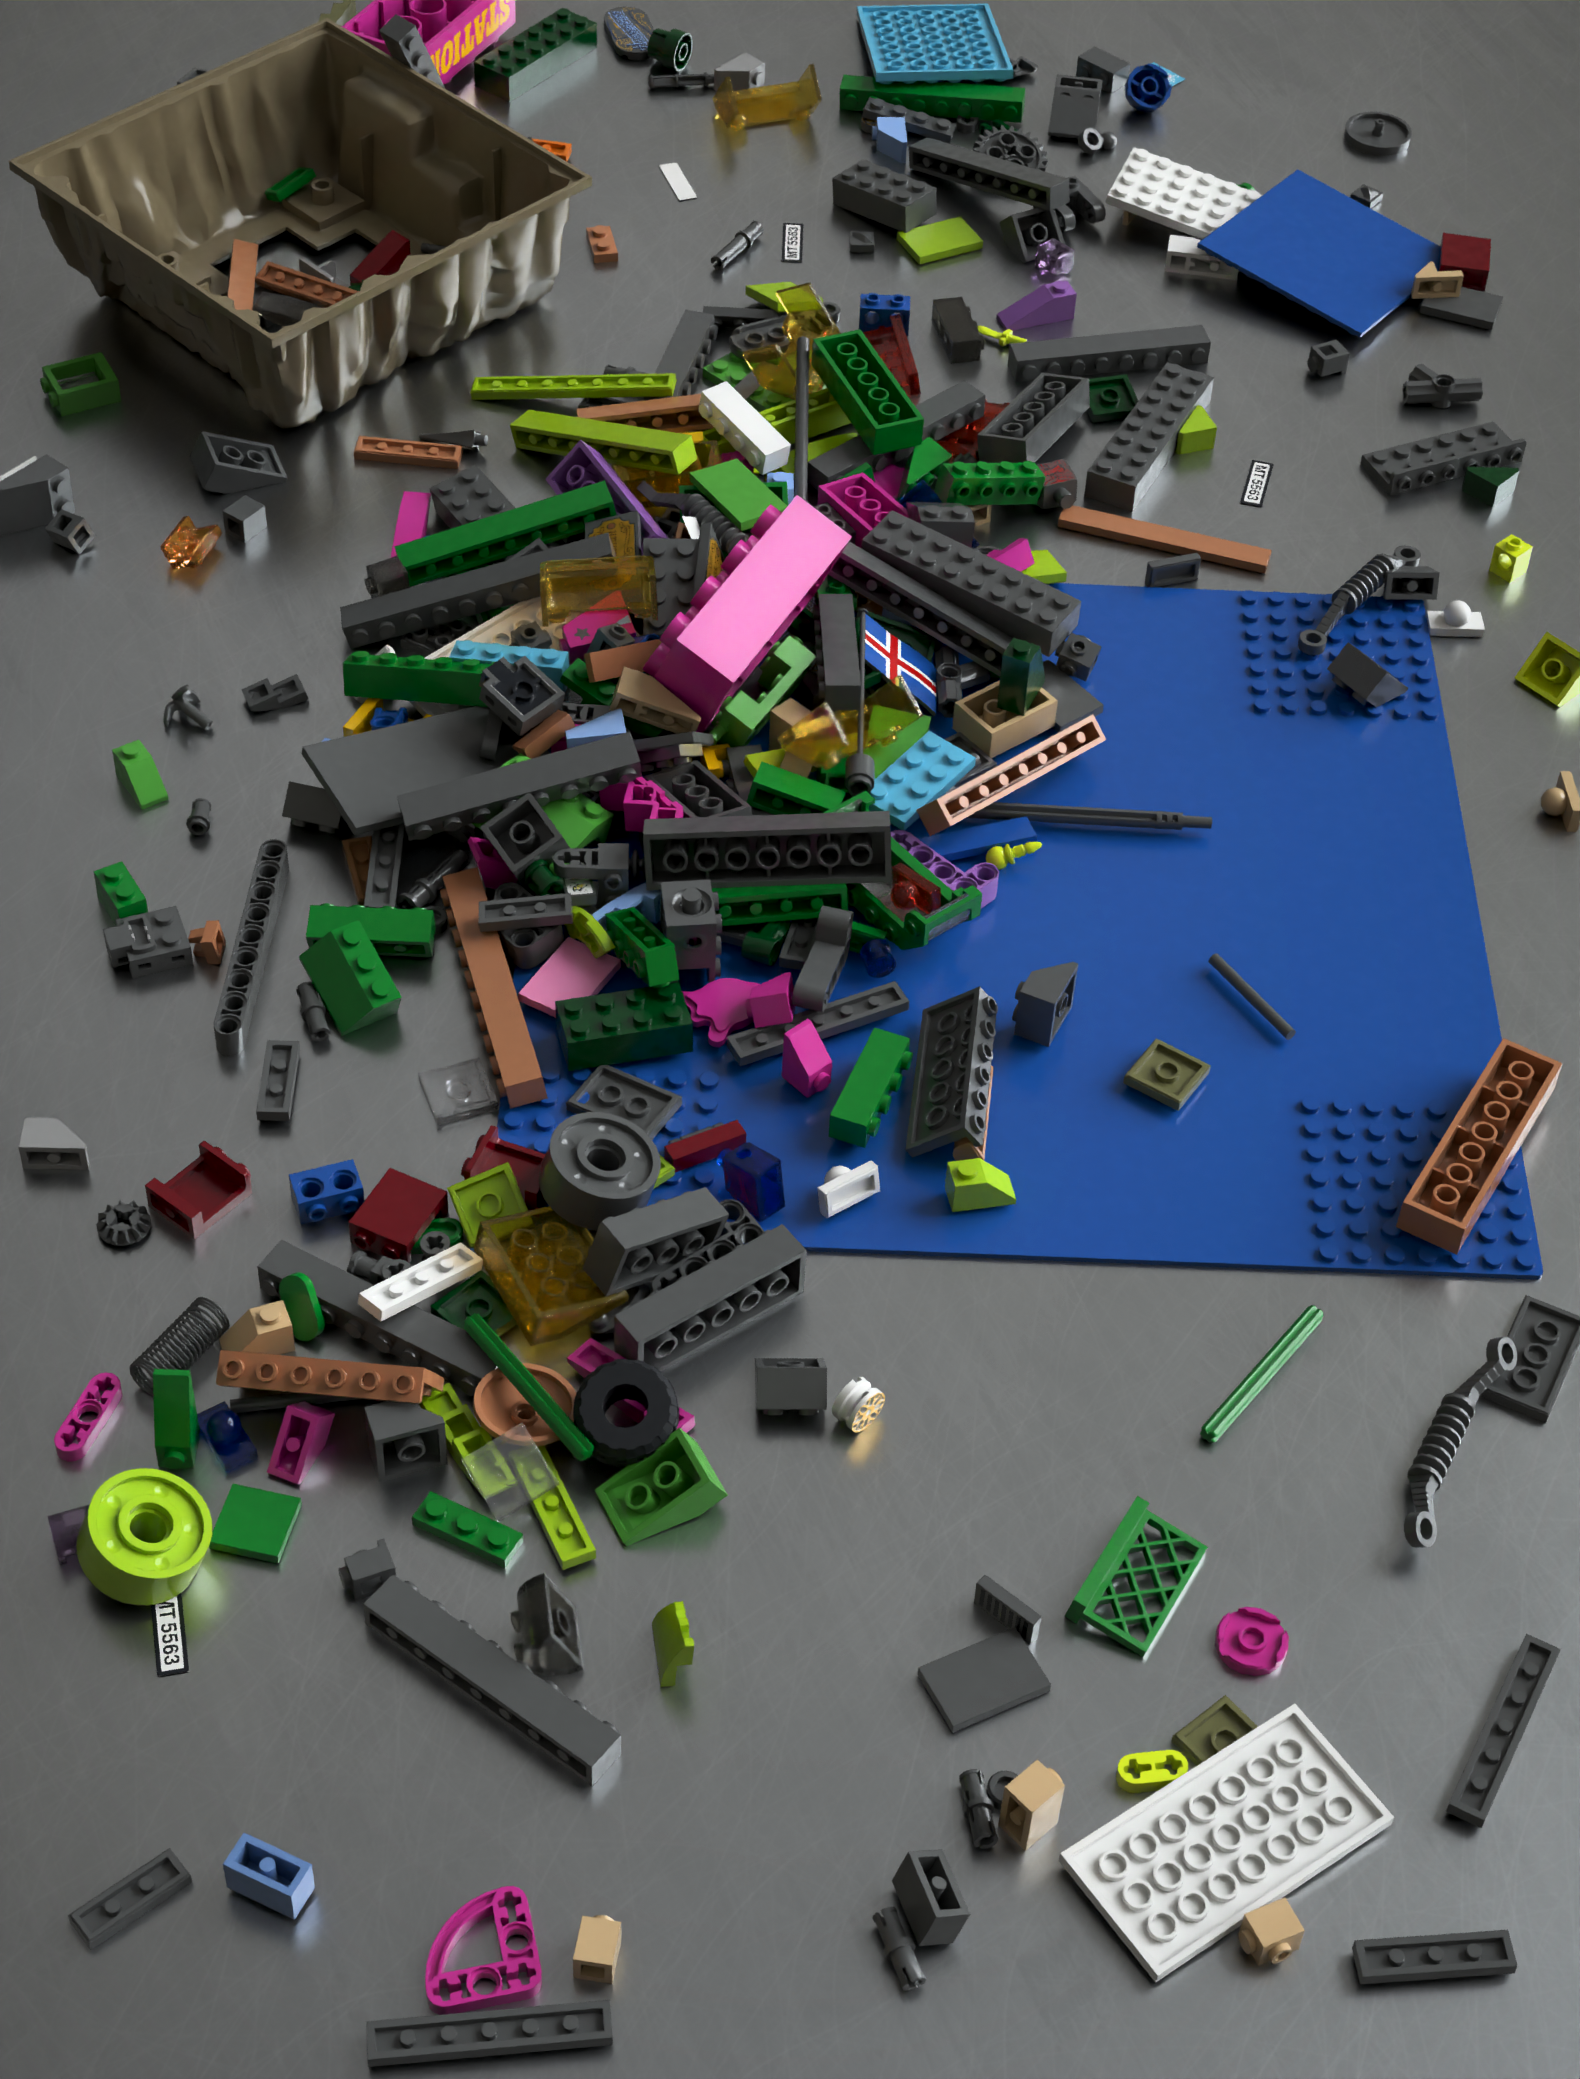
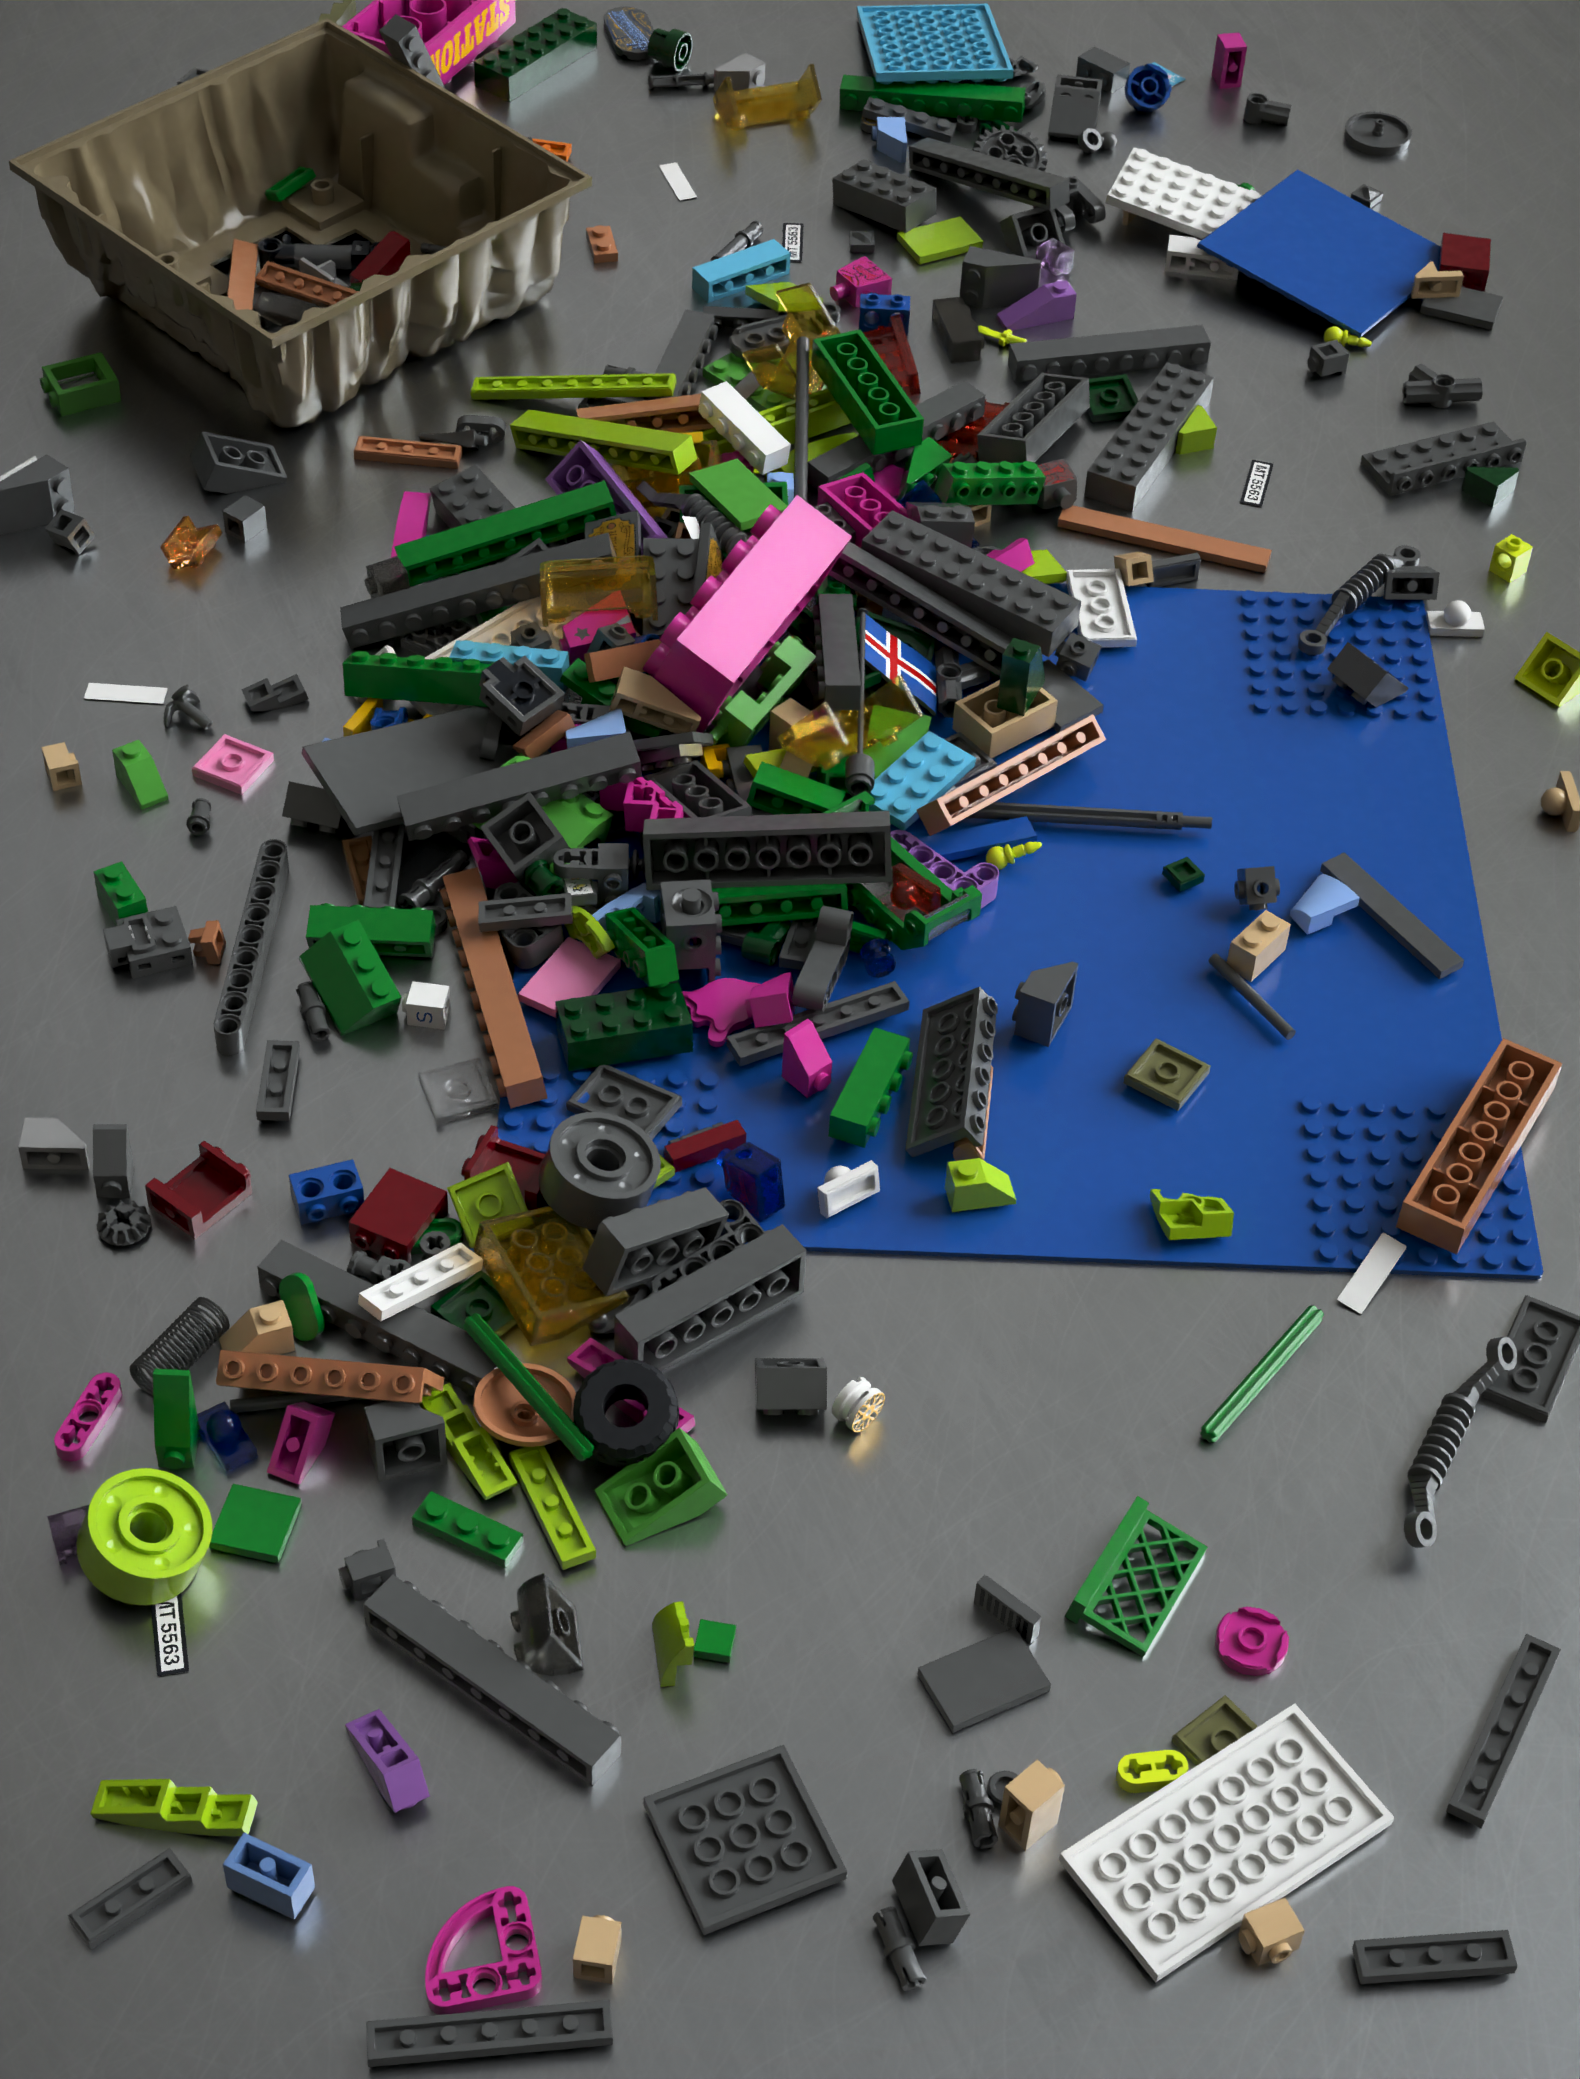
clear tile [461,1423,559,1522] -> none
none -> tan brick [41,742,82,791]
none -> white sticker [84,683,168,704]
none -> lime slope [90,1779,258,1836]
none -> dark grey slope [93,1124,134,1198]
none -> bright pink tile [192,734,274,795]
none -> piece [258,234,380,272]
none -> medium lavender slope [345,1709,430,1812]
none -> white brick [402,981,451,1030]
none -> dark grey beam [455,415,506,443]
none -> dark grey plate [643,1745,847,1935]
none -> medium azure brick [692,239,791,303]
none -> green tile [693,1619,737,1663]
none -> dark pink torso [830,256,892,308]
none -> dark grey slope [959,246,1042,309]
none -> dark grey arm [1022,82,1046,110]
none -> white tile [1066,569,1137,648]
none -> tan brick [1114,552,1154,586]
none -> lime slope [1150,1189,1234,1240]
none -> dark green tile [1162,857,1205,892]
none -> dark pink brick [1212,33,1247,89]
none -> tan brick [1227,910,1291,982]
none -> dark grey brick [1234,866,1280,910]
none -> dark grey piece [1243,93,1292,126]
none -> light blue slope [1290,874,1360,935]
none -> dark grey tile [1320,852,1464,979]
none -> neon yellow bar [1324,326,1372,347]
none -> white sticker [1337,1233,1407,1314]

